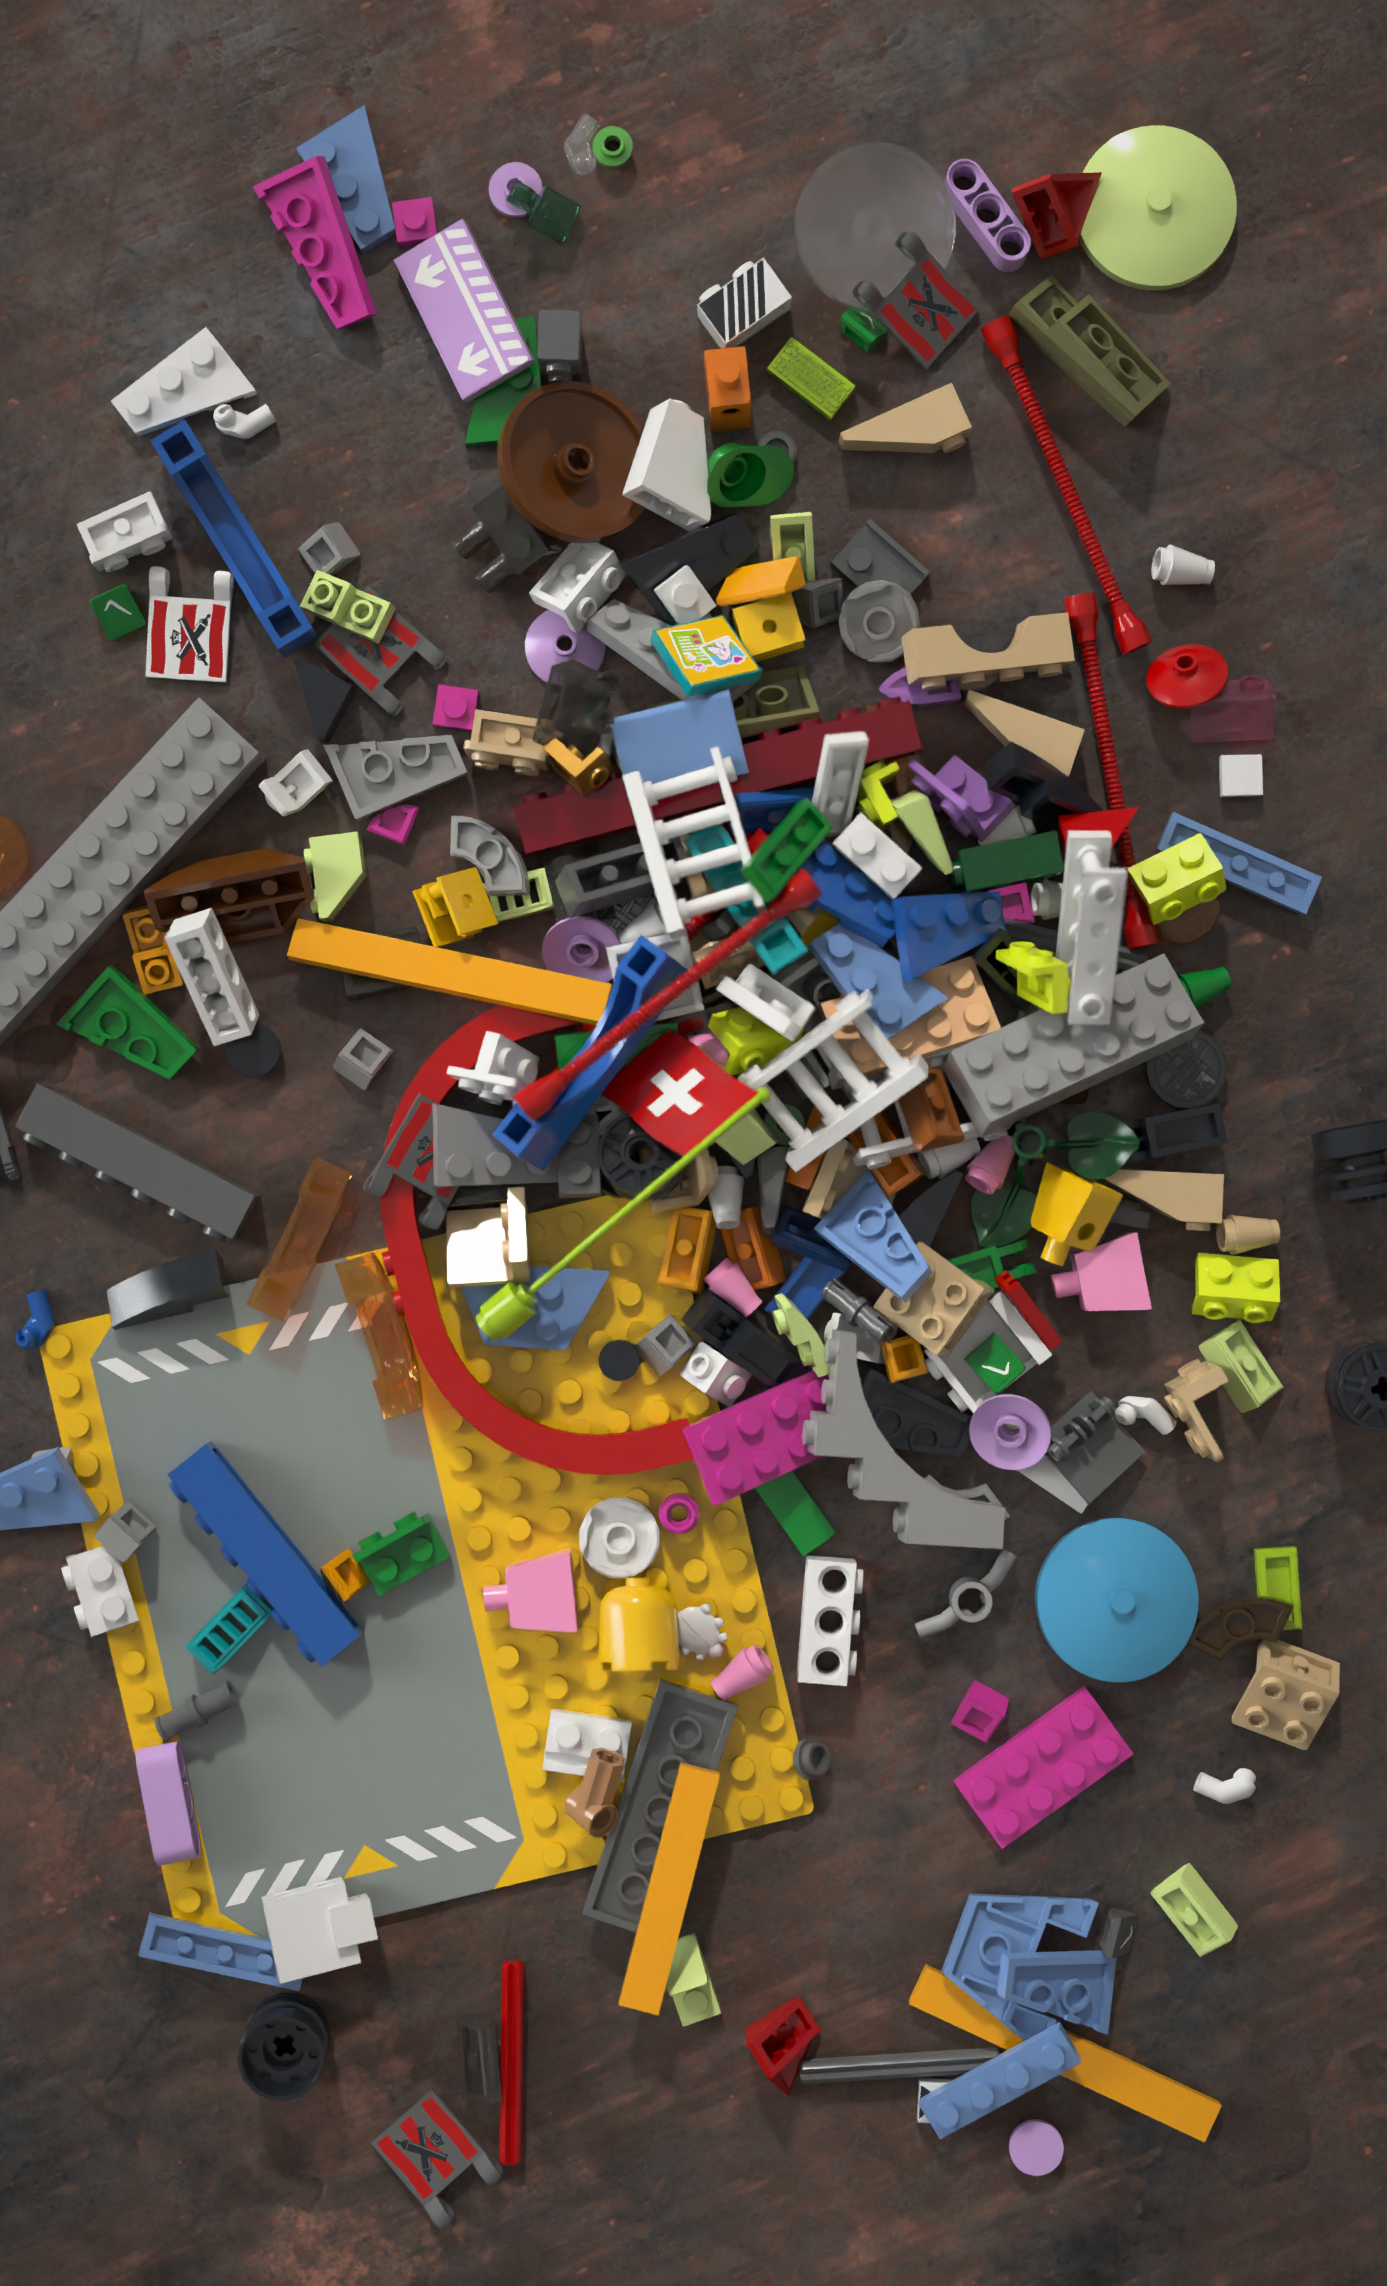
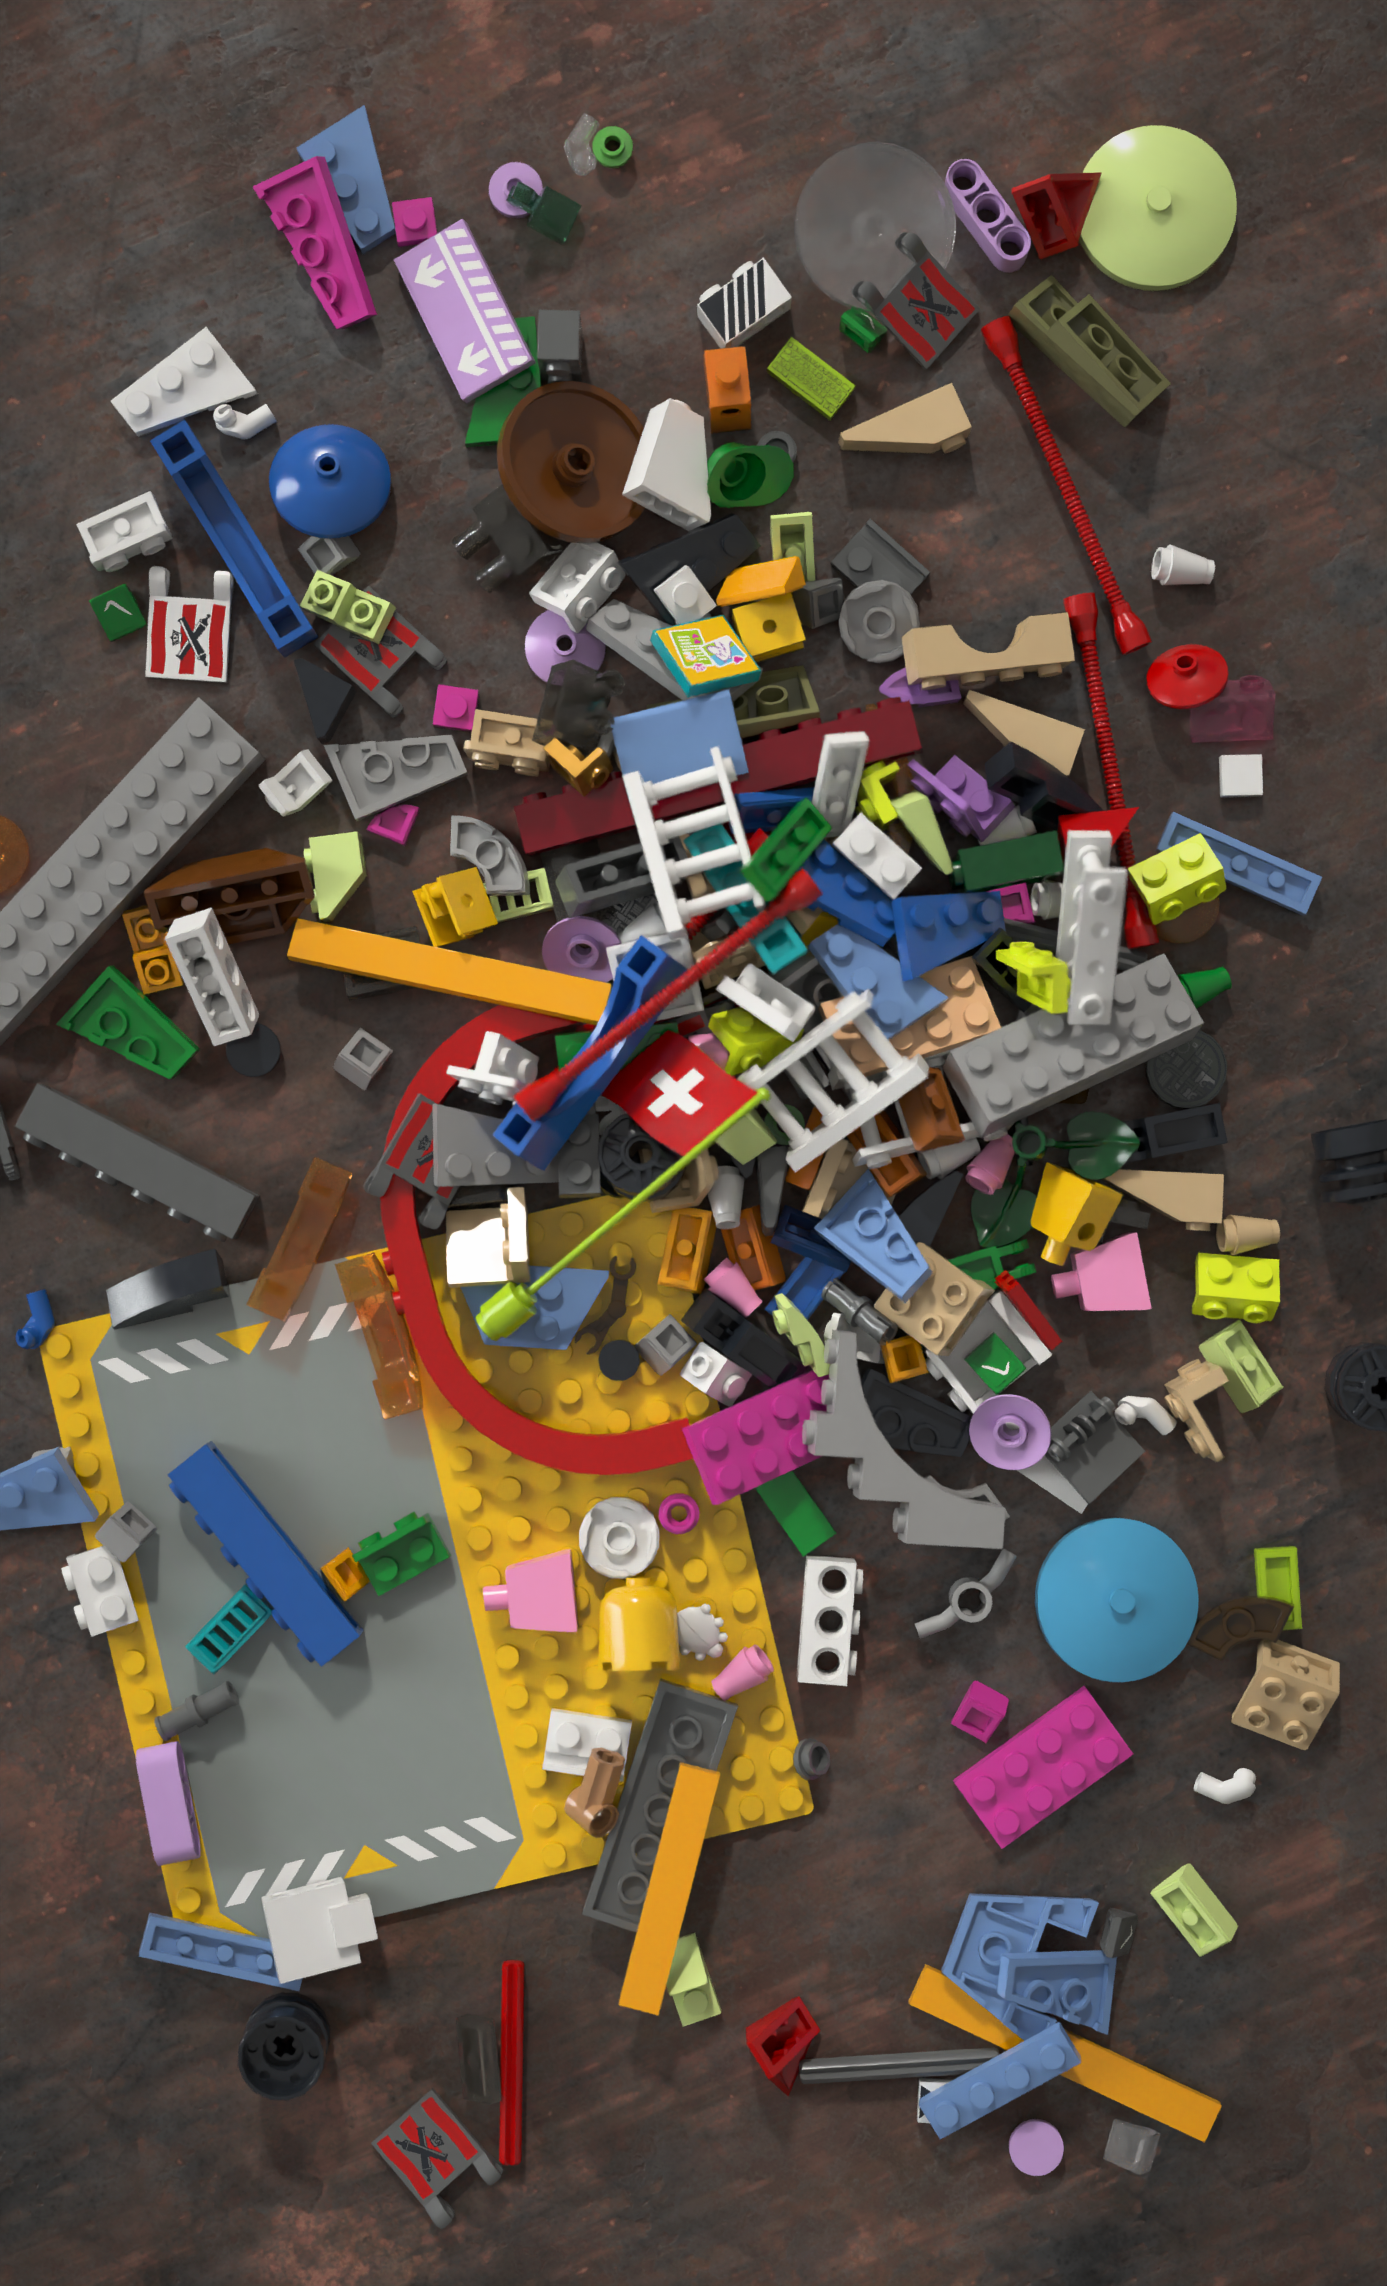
none -> blue dish [269,425,391,539]
none -> dark brown piece [575,1255,636,1354]
none -> clear slope [1103,2119,1160,2175]

